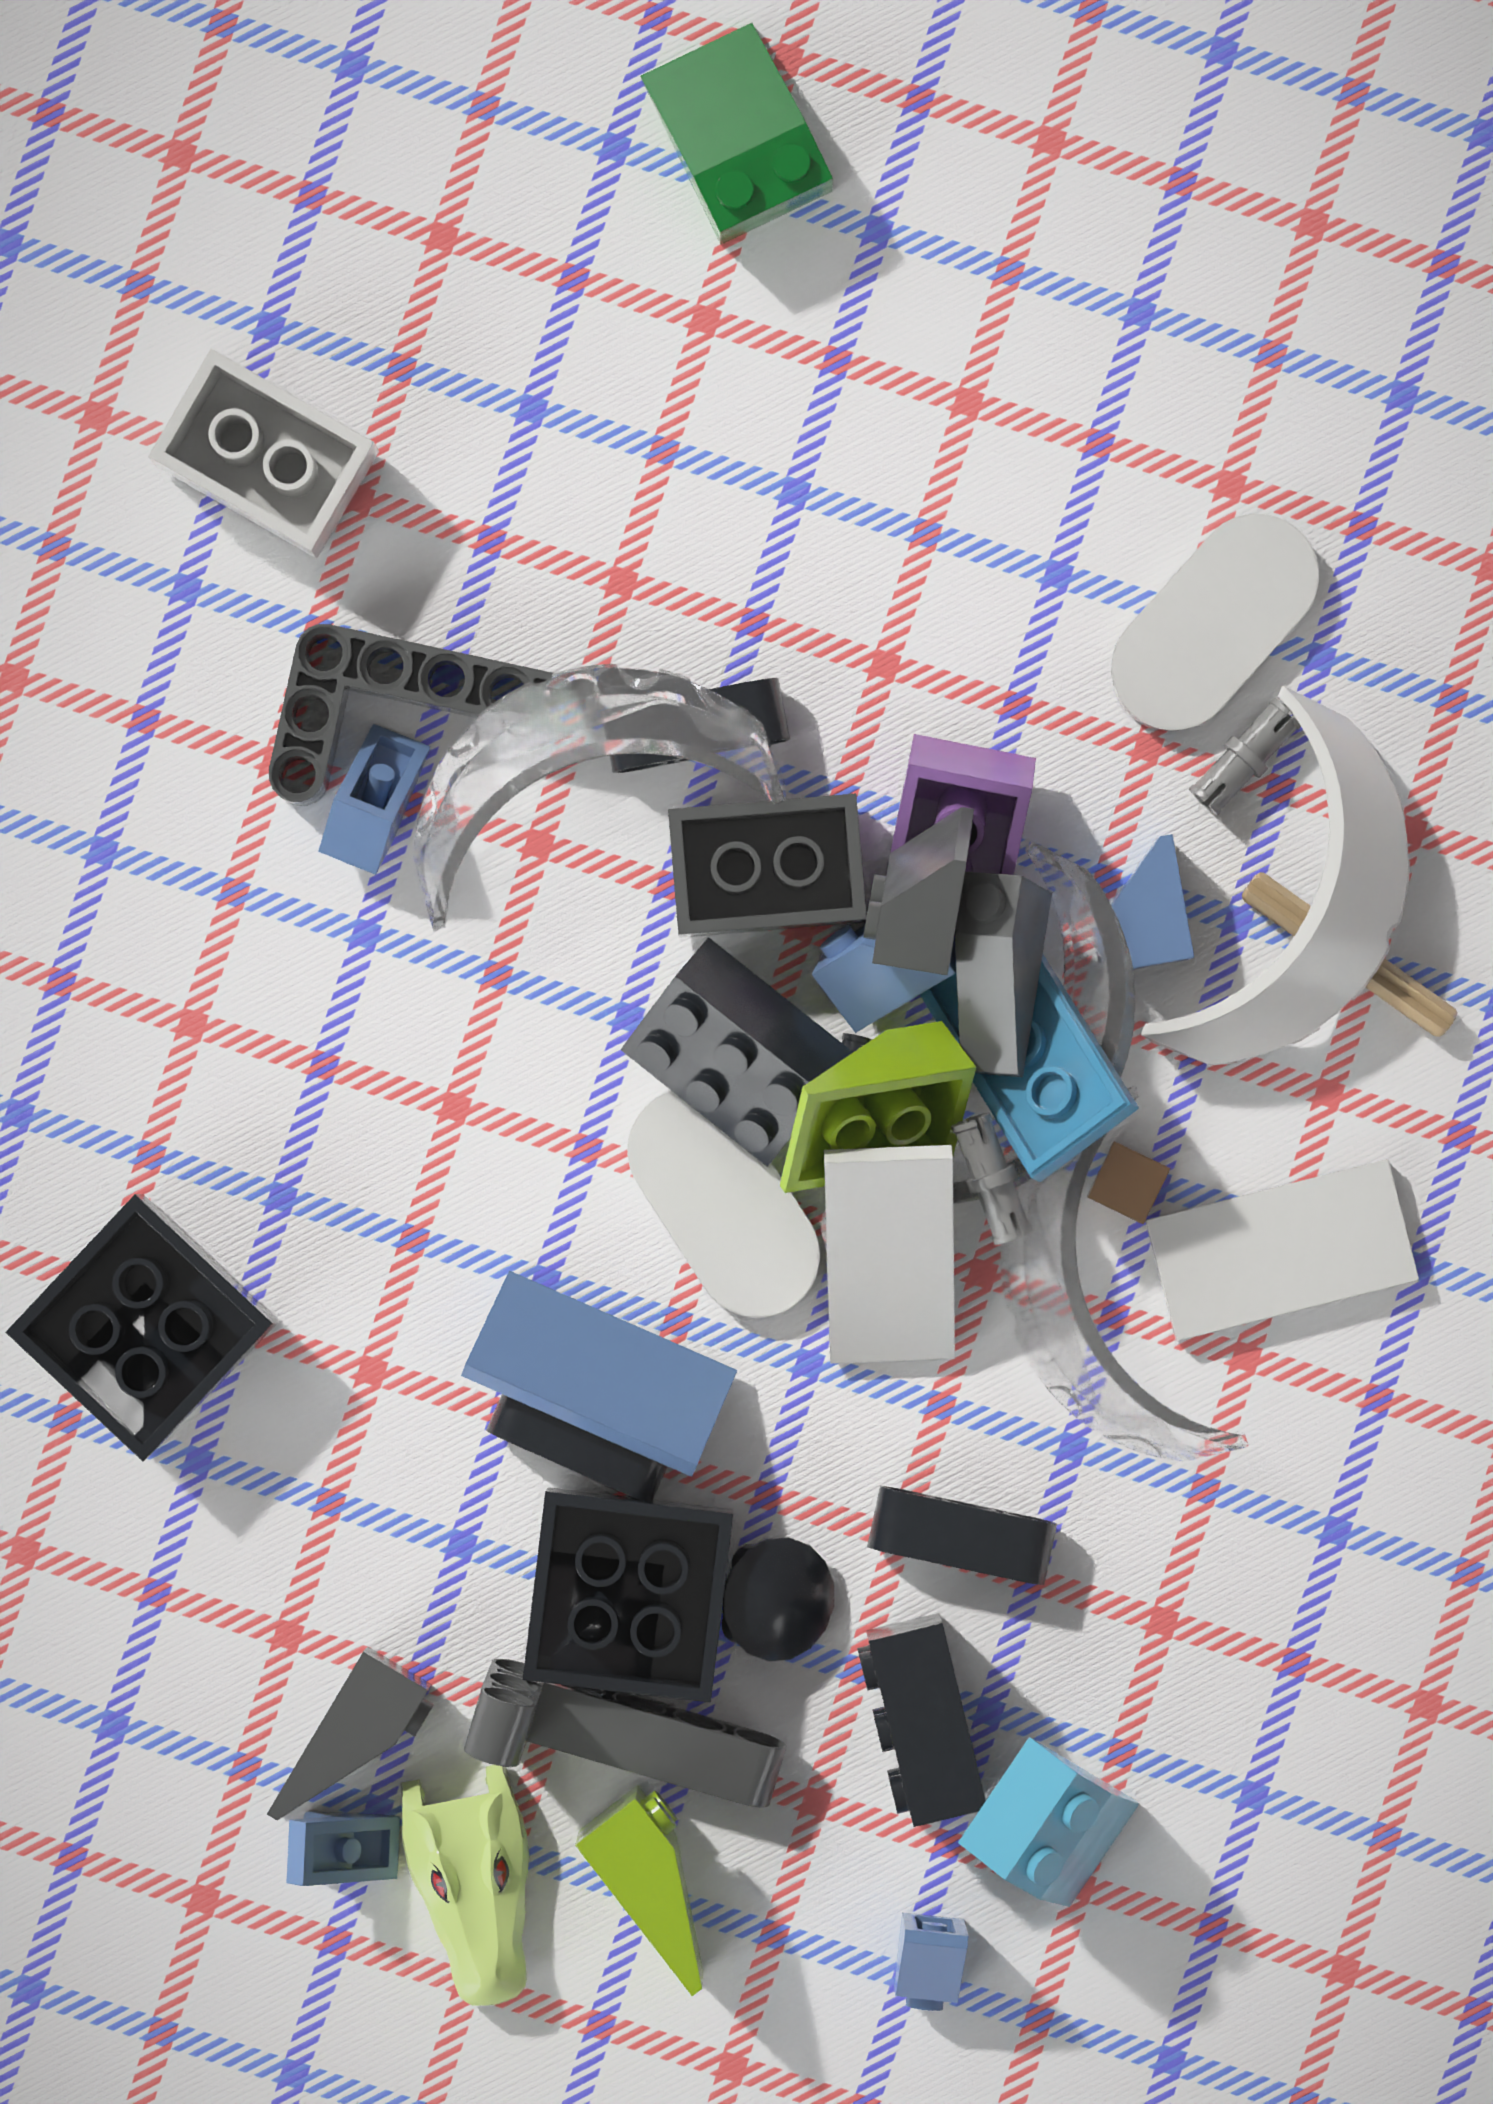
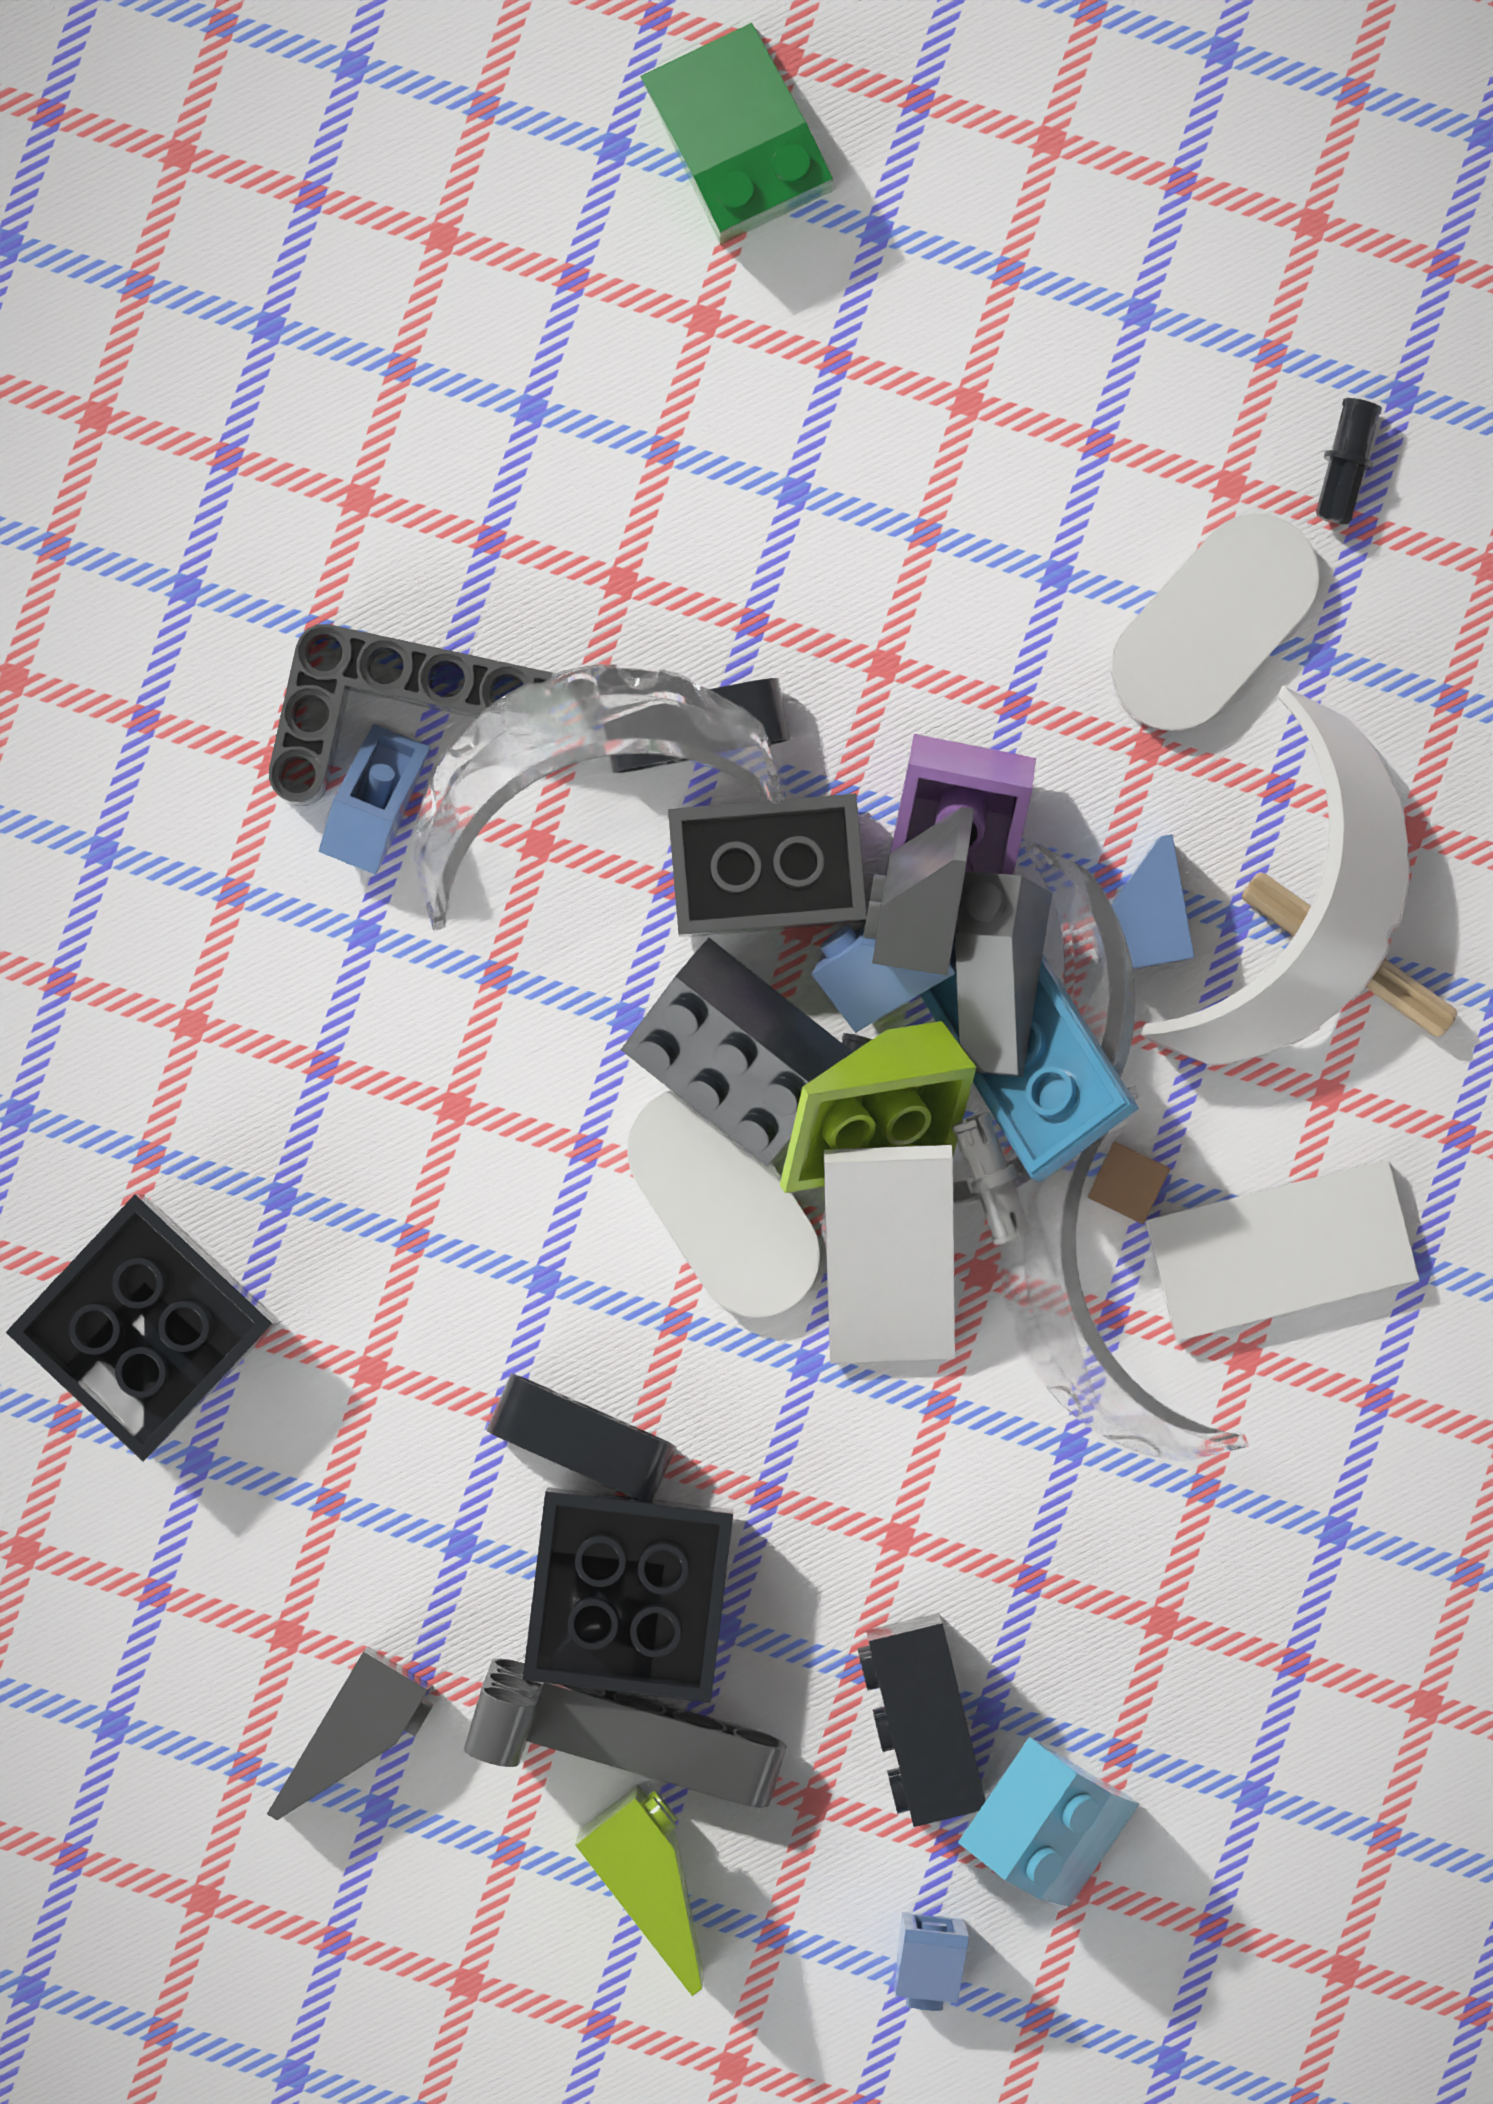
white brick [148,348,379,559] -> none
medium blue slope [286,1811,400,1886] -> none
yellowish green animal [400,1765,530,2006] -> none
medium blue tile [461,1270,738,1477] -> none
black dish [721,1537,834,1662] -> none
black beam [867,1486,1057,1585] -> none
light grey pin [1189,698,1301,816] -> none
none -> black axle [1316,397,1382,525]

